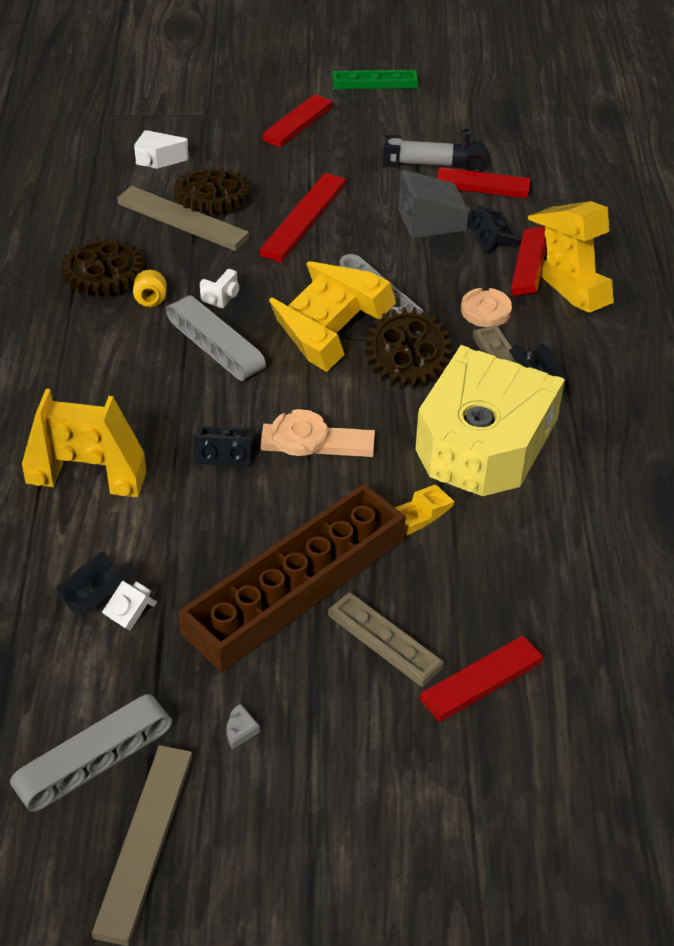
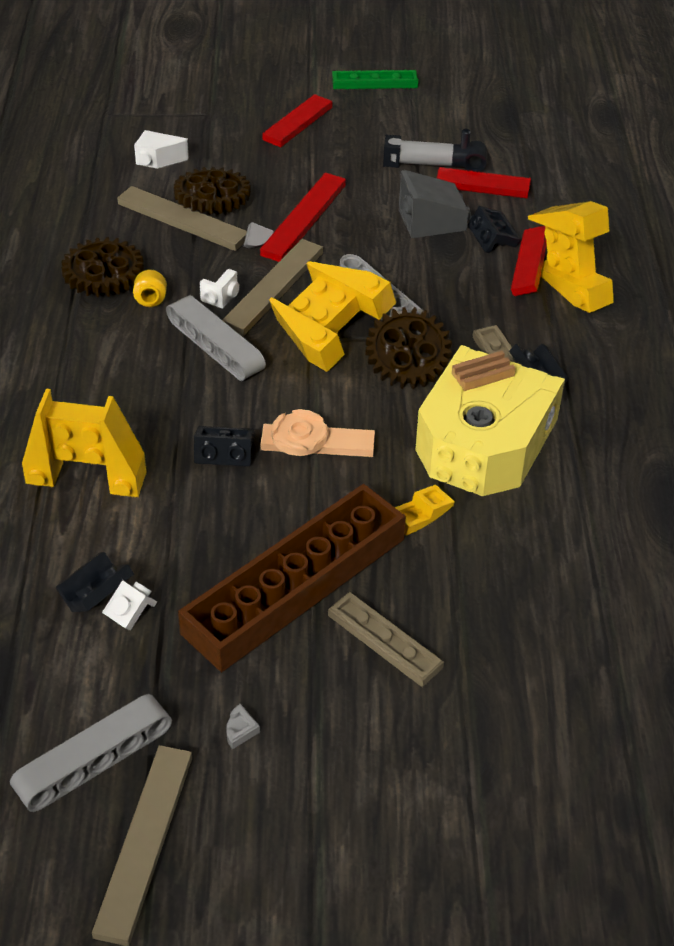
red tile [420,636,543,723] -> none
light nougat tile [461,288,512,327] -> none
none -> dark tan tile [222,239,323,336]
none -> light grey tile [243,222,274,248]
none -> medium nougat tile [452,351,515,391]

